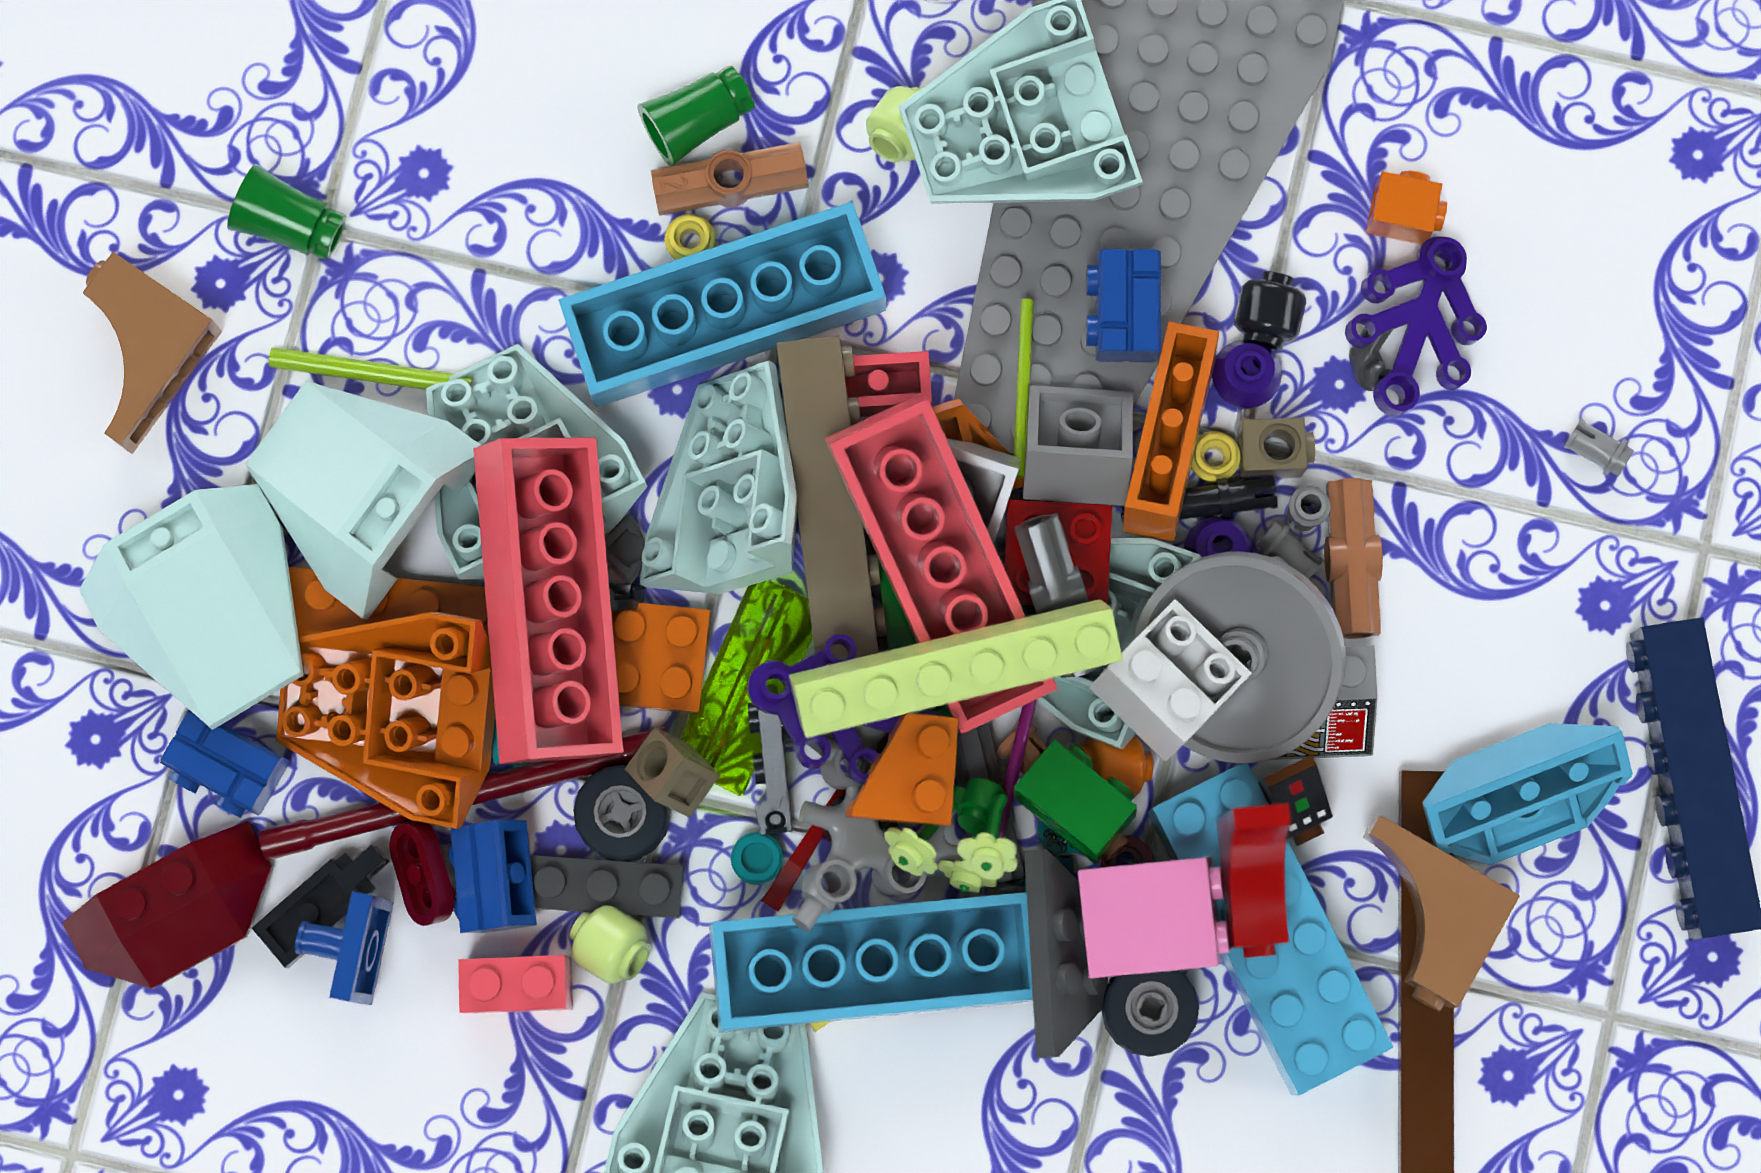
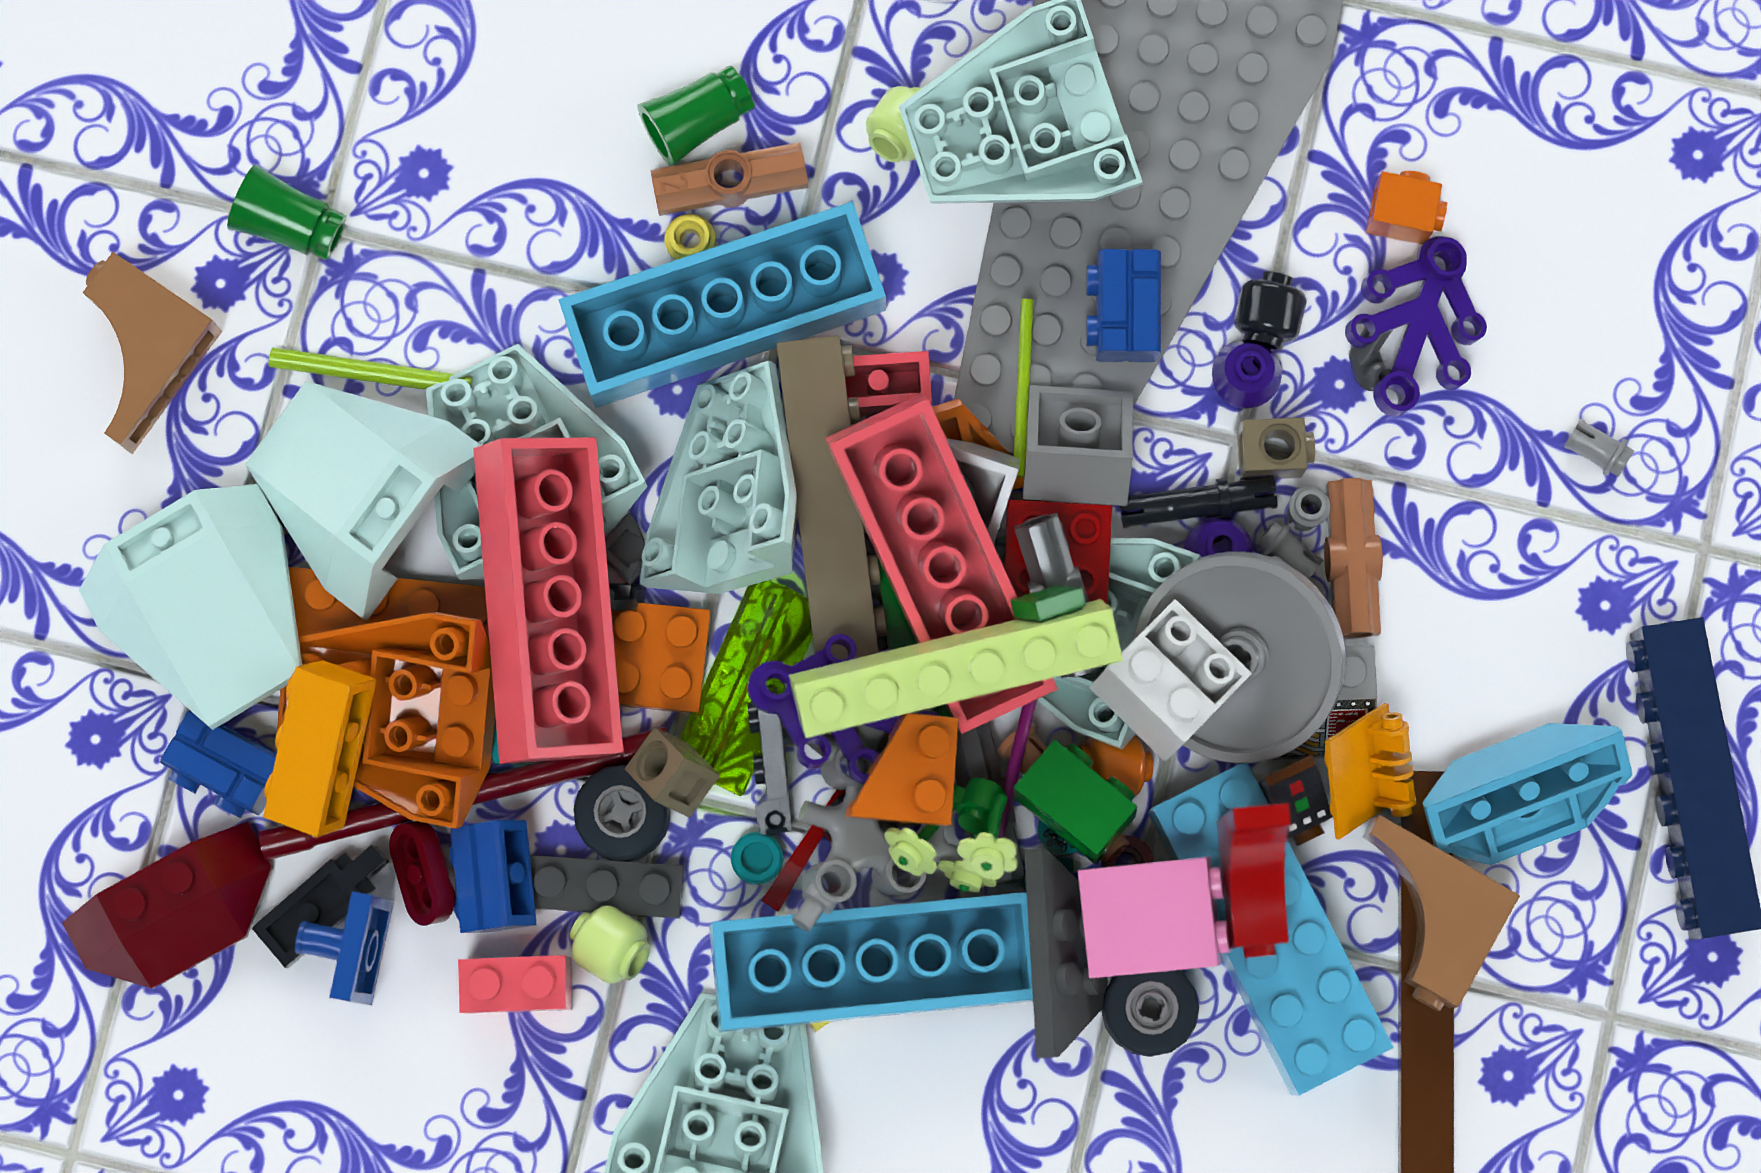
orange brick [1123,321,1219,542] -> none
light yellow plate [1191,431,1241,483] -> none
none -> light orange brick [263,660,377,837]
none -> green tile [1010,586,1086,622]
none -> light orange hinge [1324,703,1416,840]

